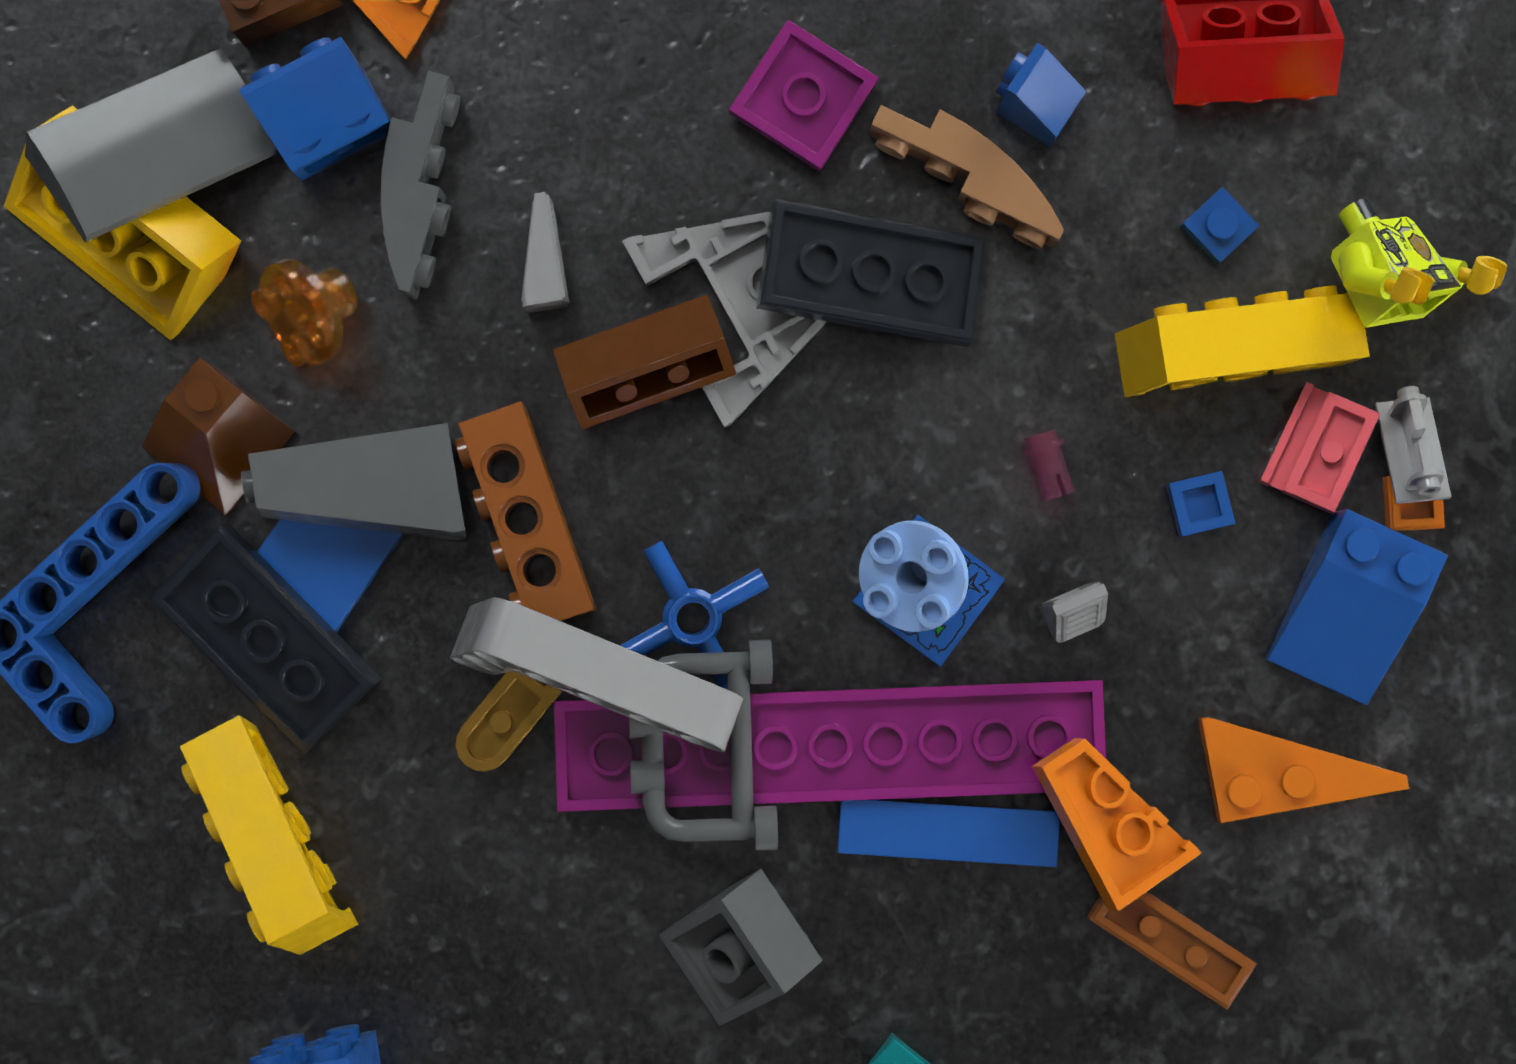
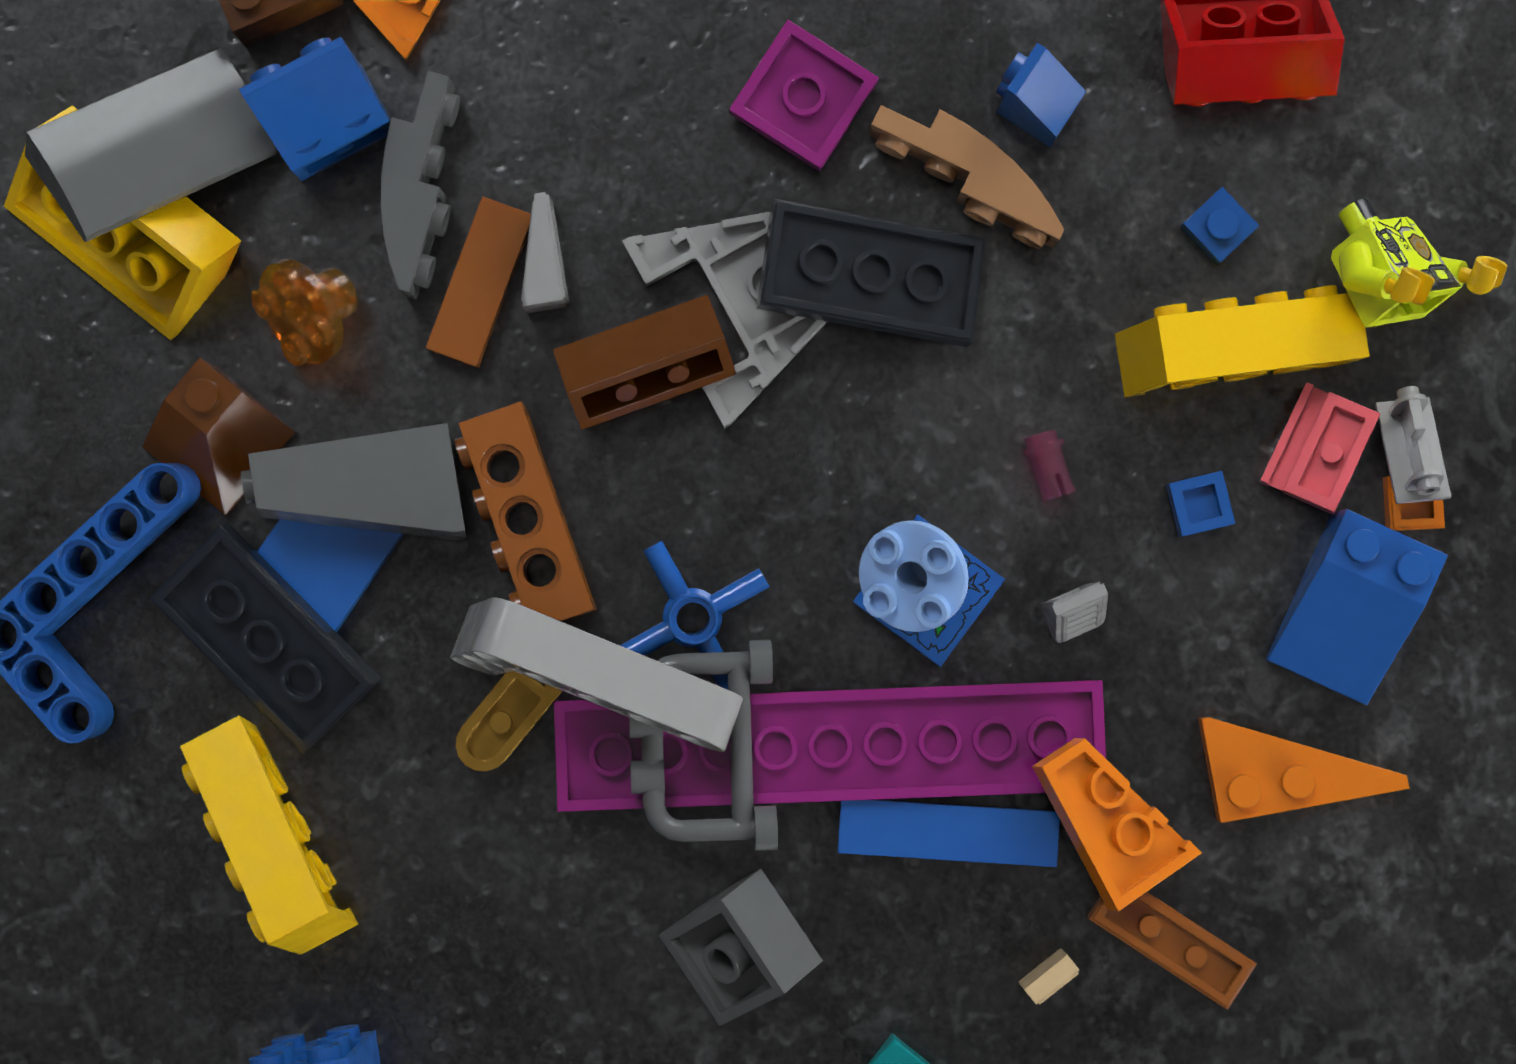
none -> dark orange tile [426,196,531,369]
none -> tan tile [1018,948,1079,1005]

